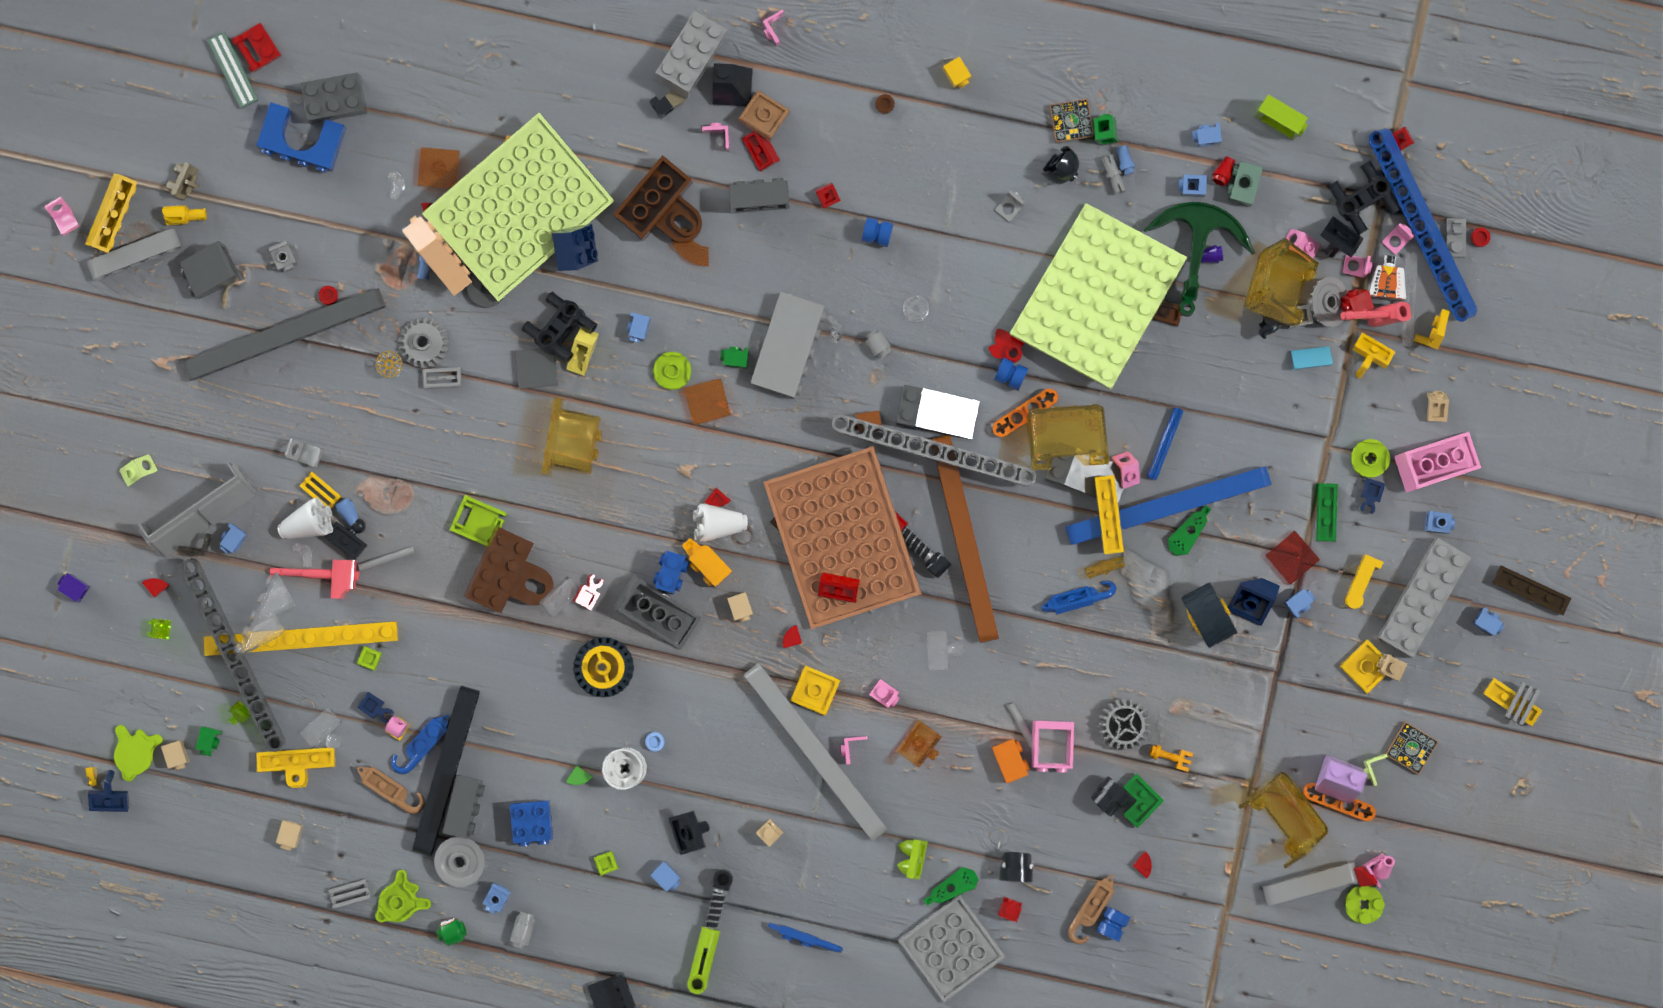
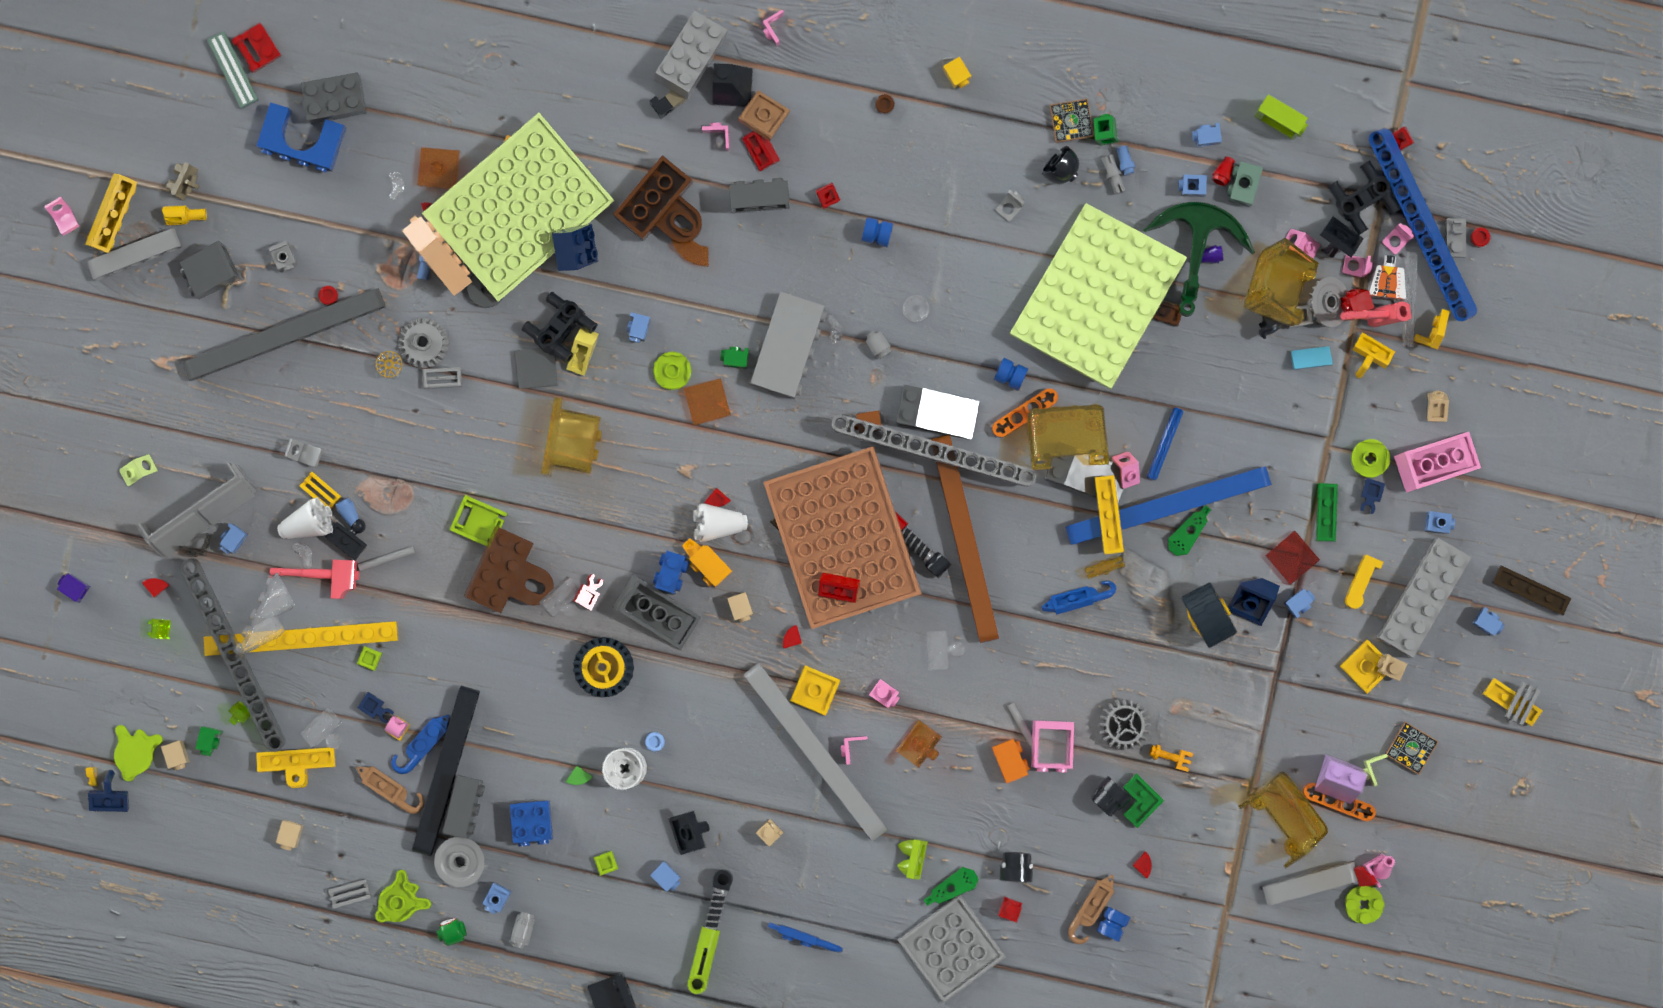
red plate [988,329,1024,363] -> none

